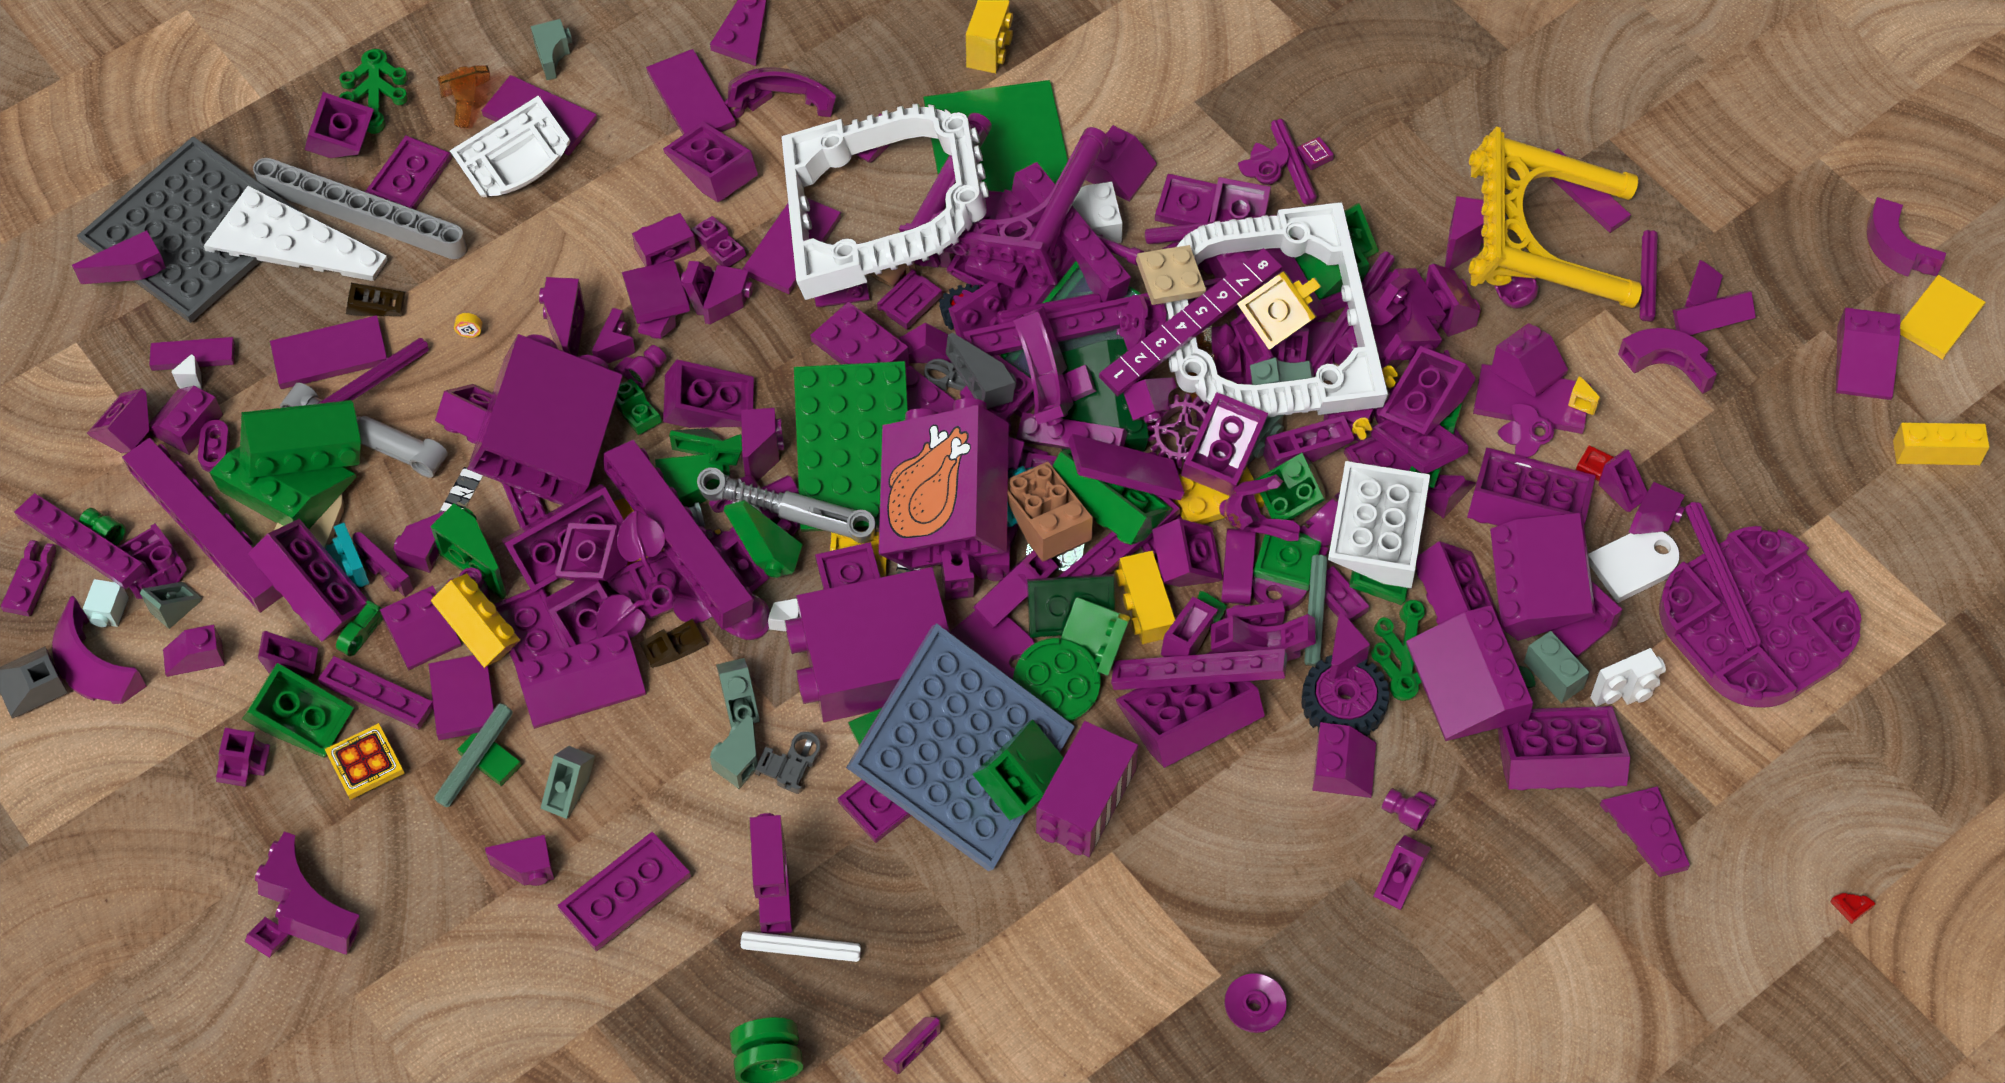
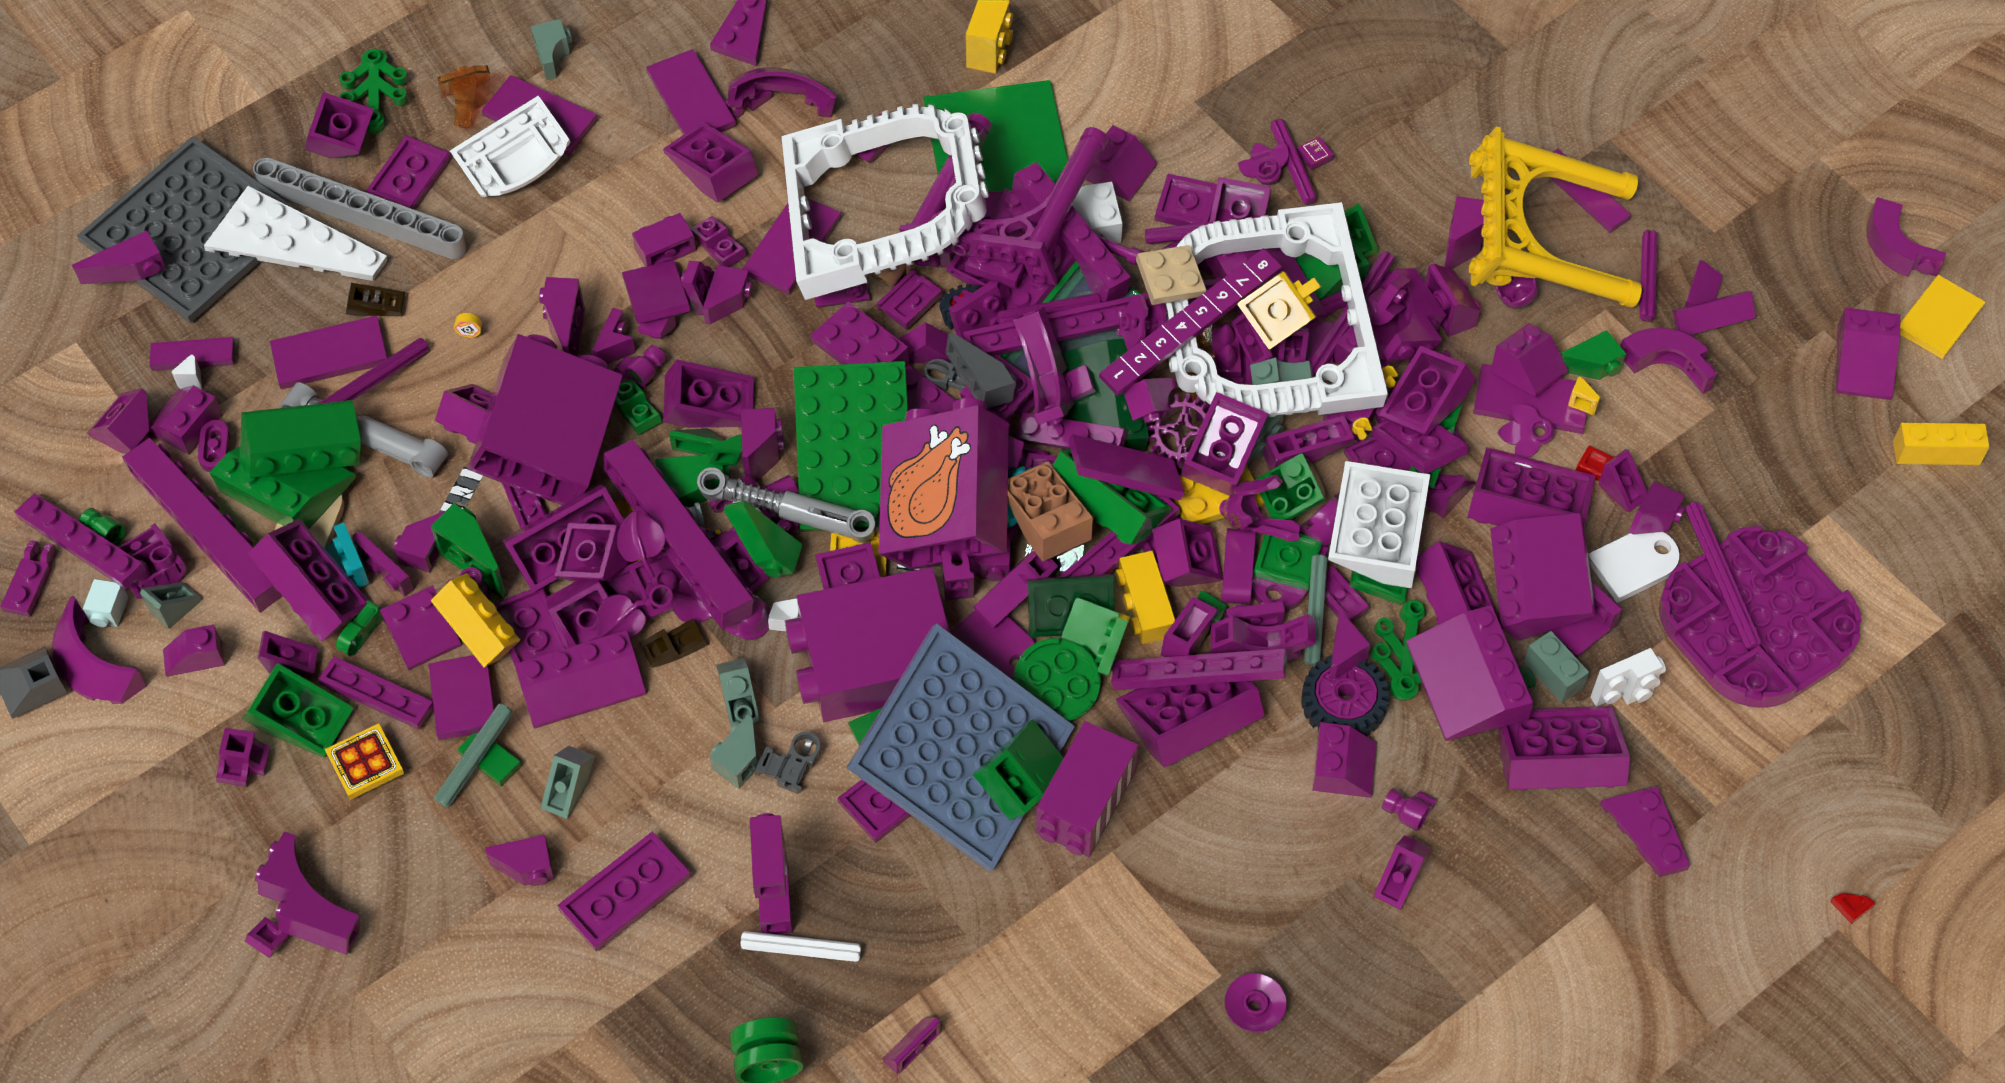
none -> green slope [1561,330,1626,380]

